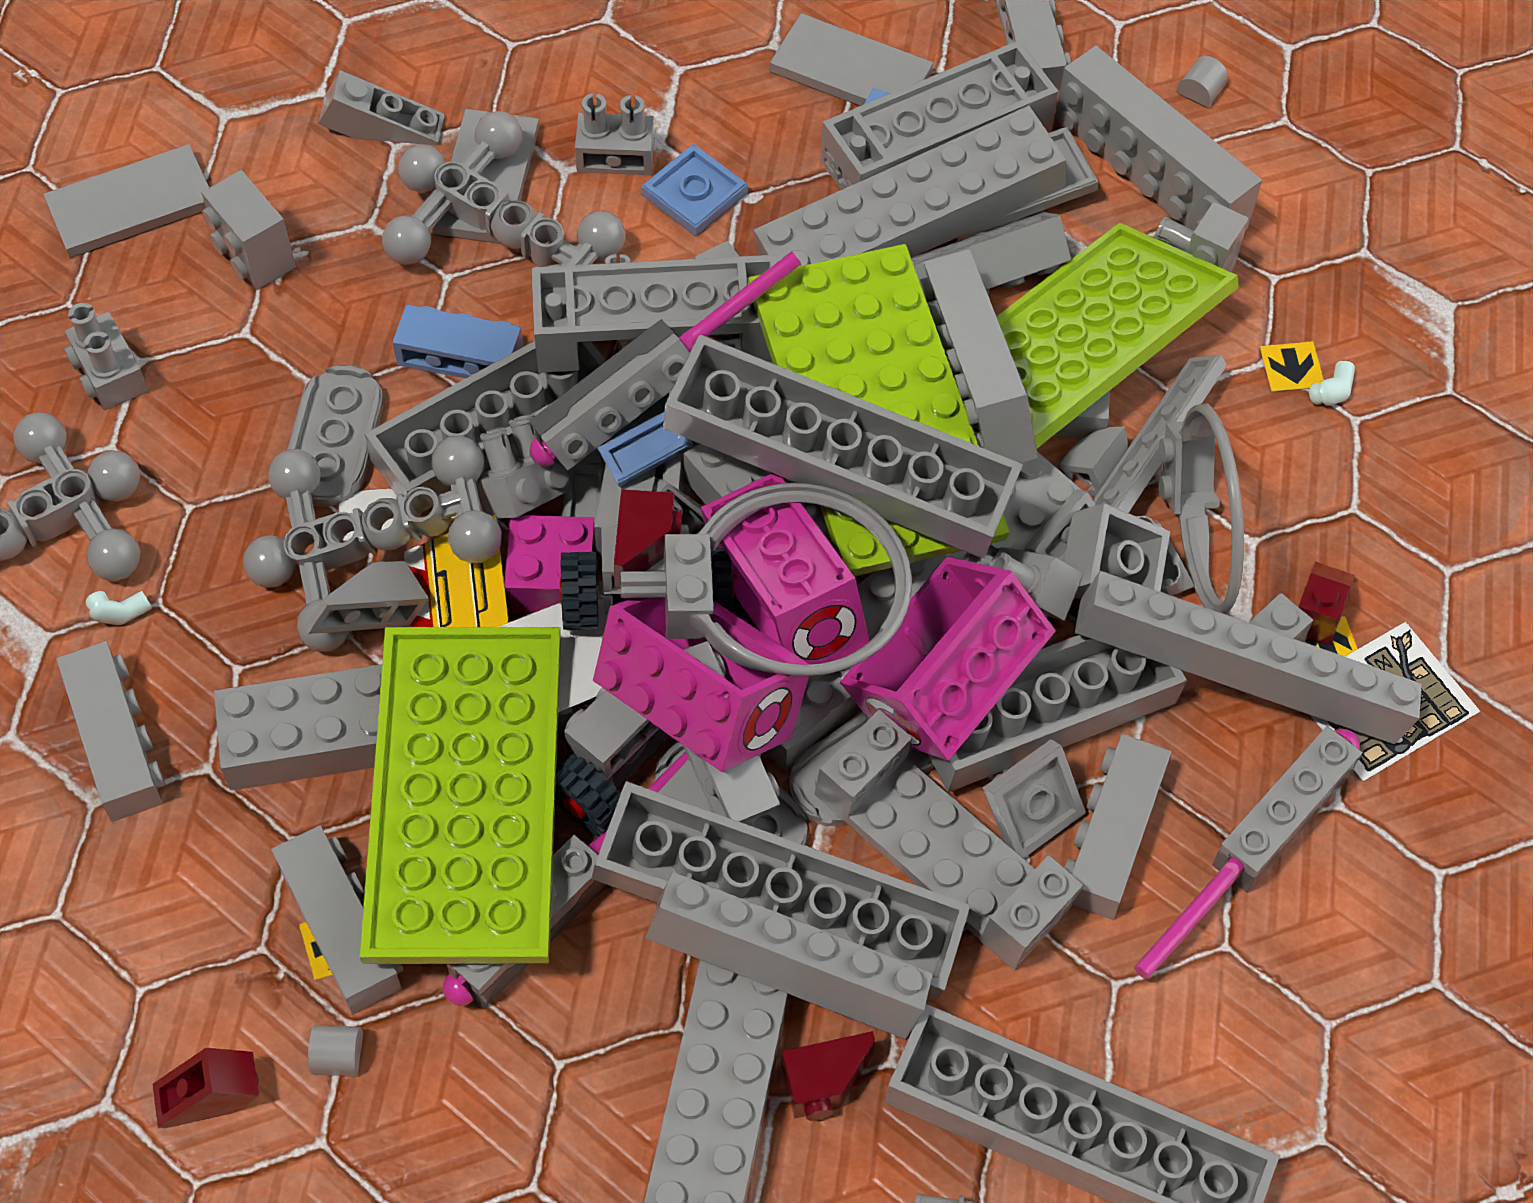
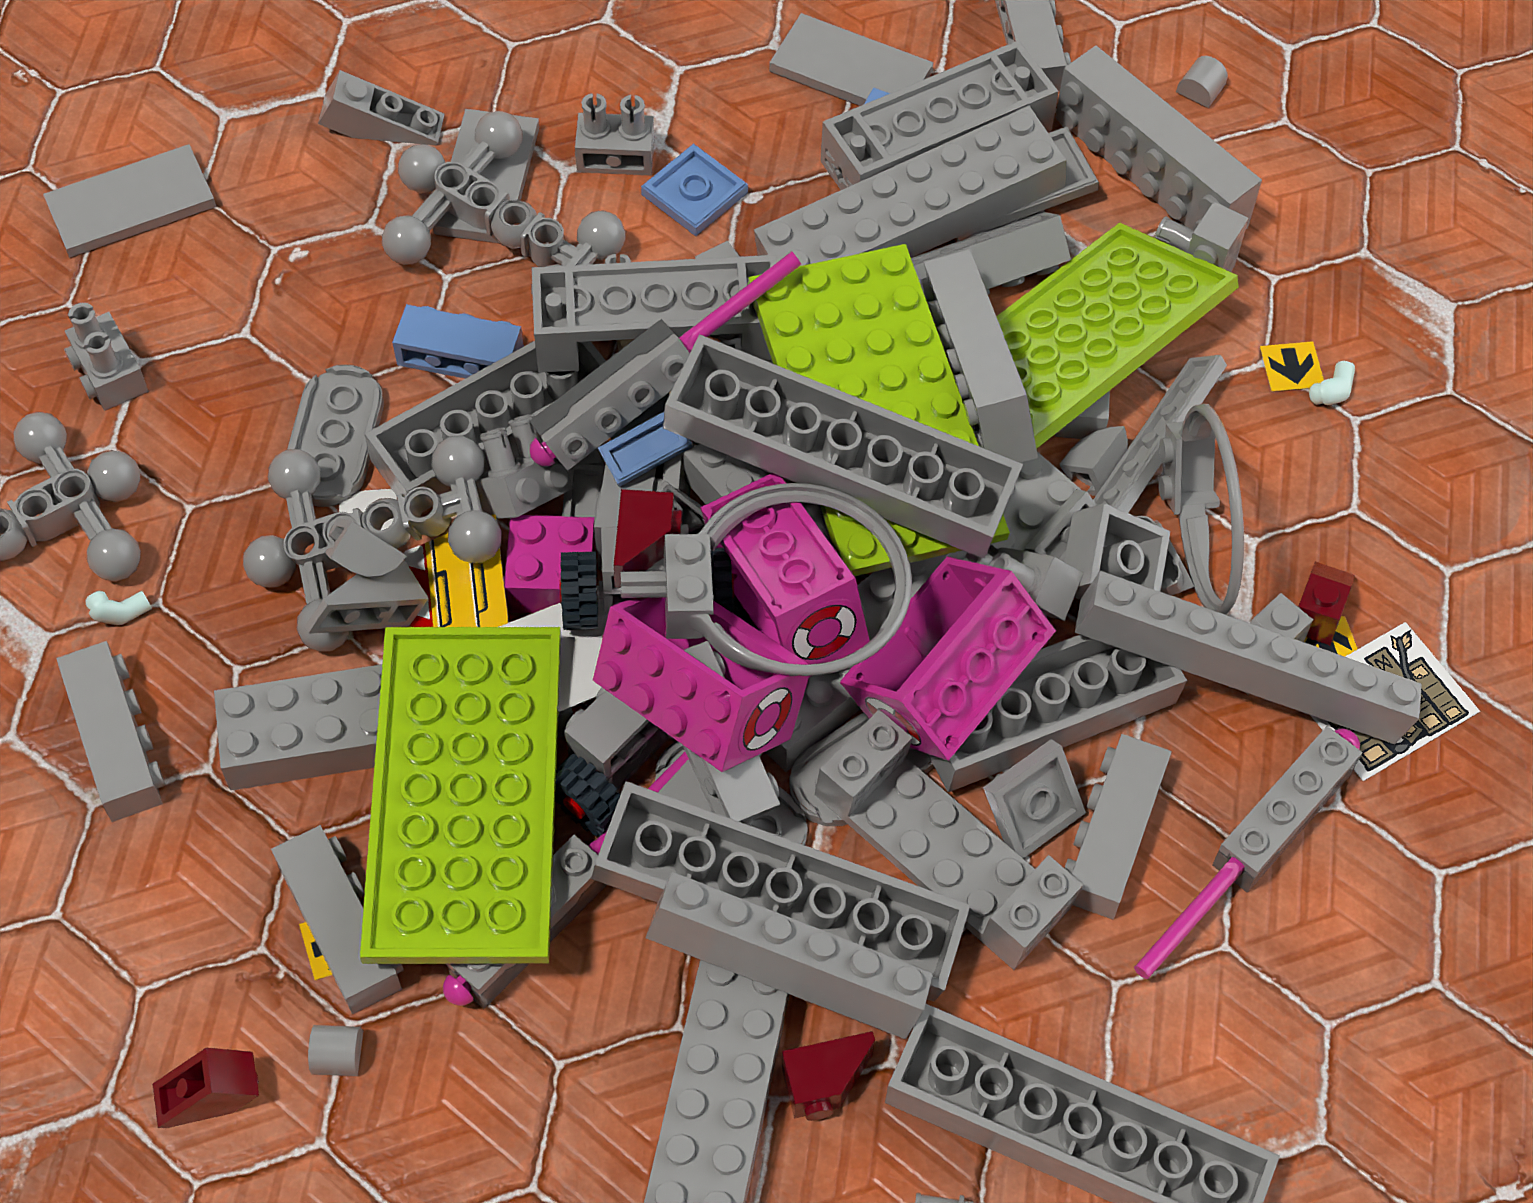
light grey brick [201,170,296,290] -> none
none -> light grey brick [326,518,407,577]

